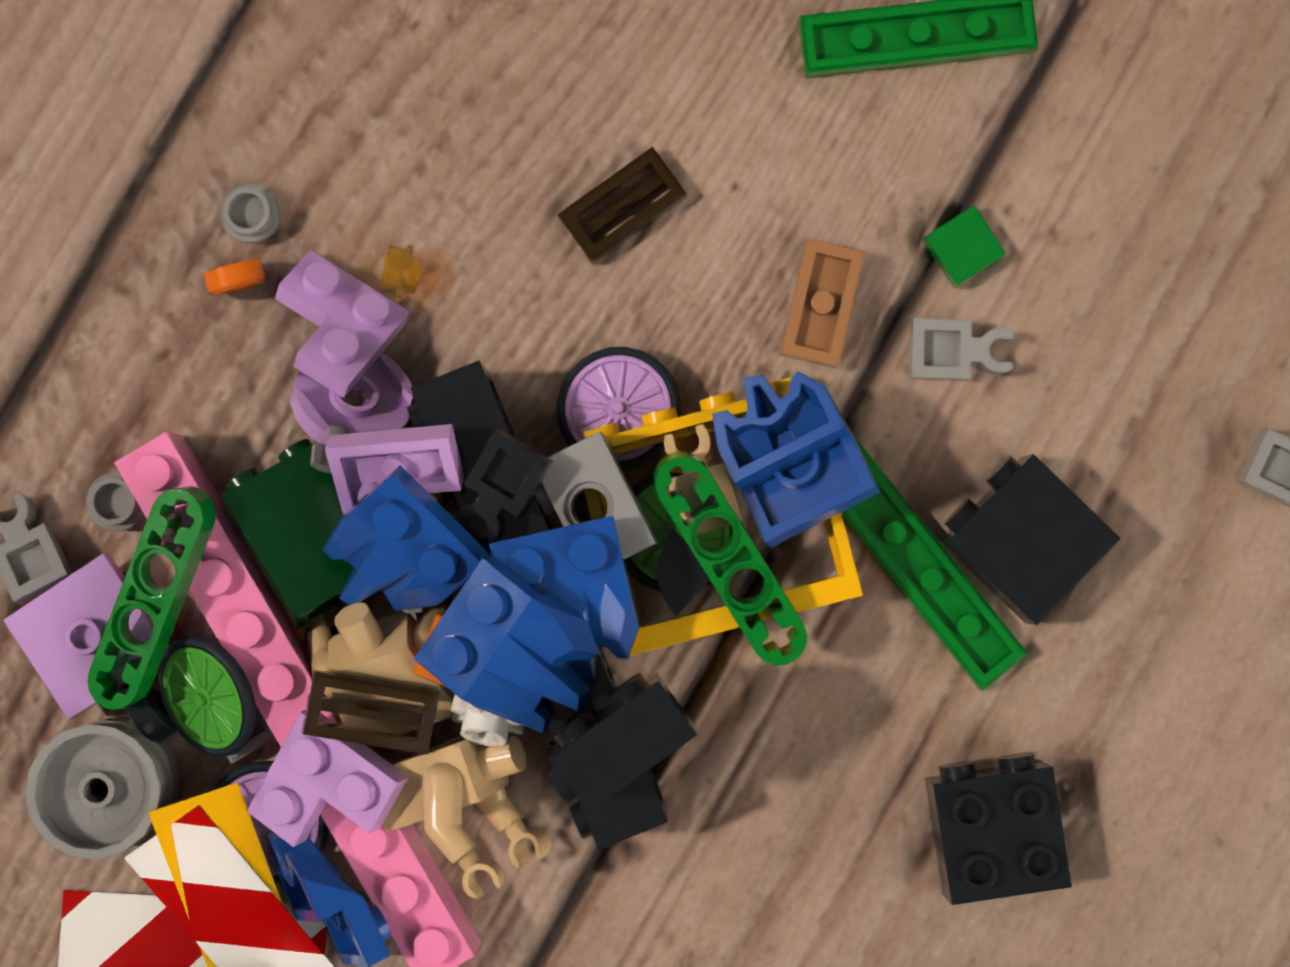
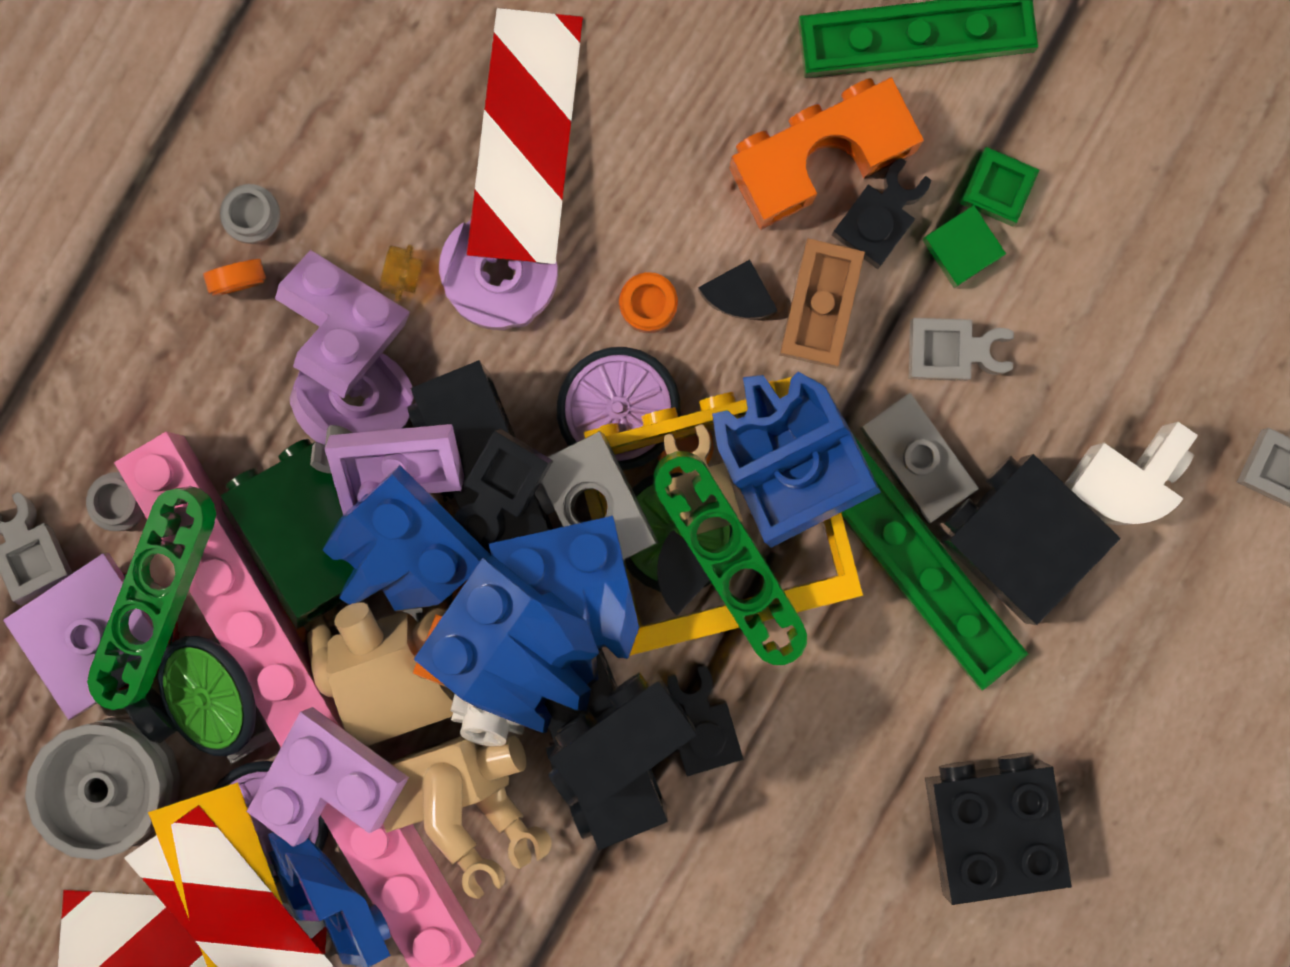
dark brown tile [301,669,440,754] -> none
dark brown tile [557,147,687,265] -> none
none -> lavender plate [439,220,558,330]
none -> sticker [467,8,583,264]
none -> orange tile [619,272,678,333]
none -> black plate [667,664,744,777]
none -> black tile [698,259,778,320]
none -> orange arch [729,77,924,230]
none -> black plate [832,158,931,269]
none -> light grey plate [860,393,979,523]
none -> green tile [960,147,1040,227]
none -> white brick [1065,422,1198,525]

